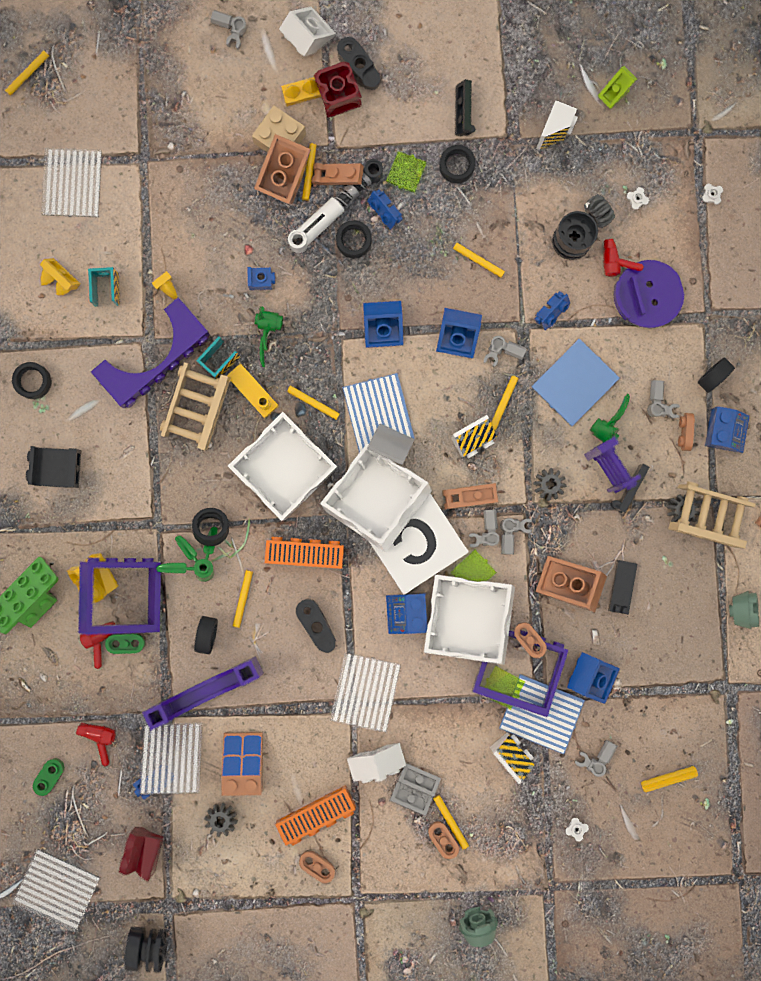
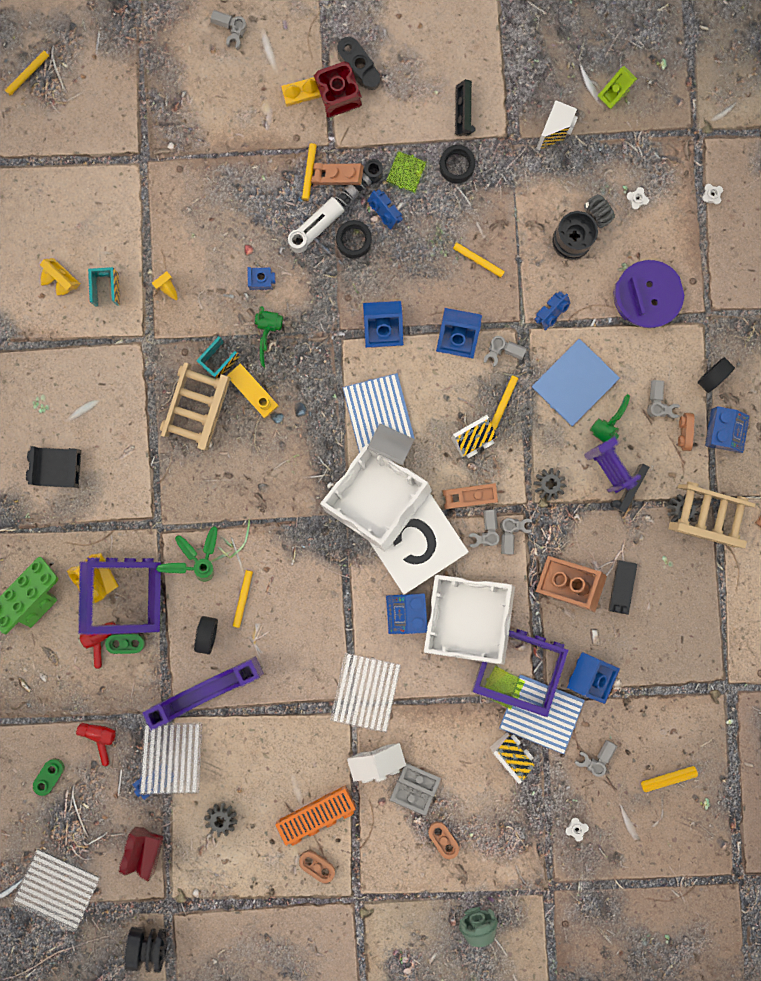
black tyre [12,362,52,400] -> none
clear piece [41,148,102,217] -> none
dark purple arch [91,297,210,409] -> none
black tyre [192,508,229,546] -> none
slope [221,732,263,796] -> none
white tile [228,412,338,522] -> none
tan piece [252,105,306,153] -> none
nougat slope [254,134,311,204] -> none
orange brick [265,537,344,569] -> none
white slope [279,7,336,56] -> none
yellow bar [287,386,340,420] -> none
black piece [296,599,336,653] -> none
yellow bar [433,795,469,850] -> none
clear neon green piece [451,550,497,582] -> none
nougat plate [514,622,547,658] -> none
red piece [603,239,644,277] -> none
sand green cone [729,591,760,630] -> none

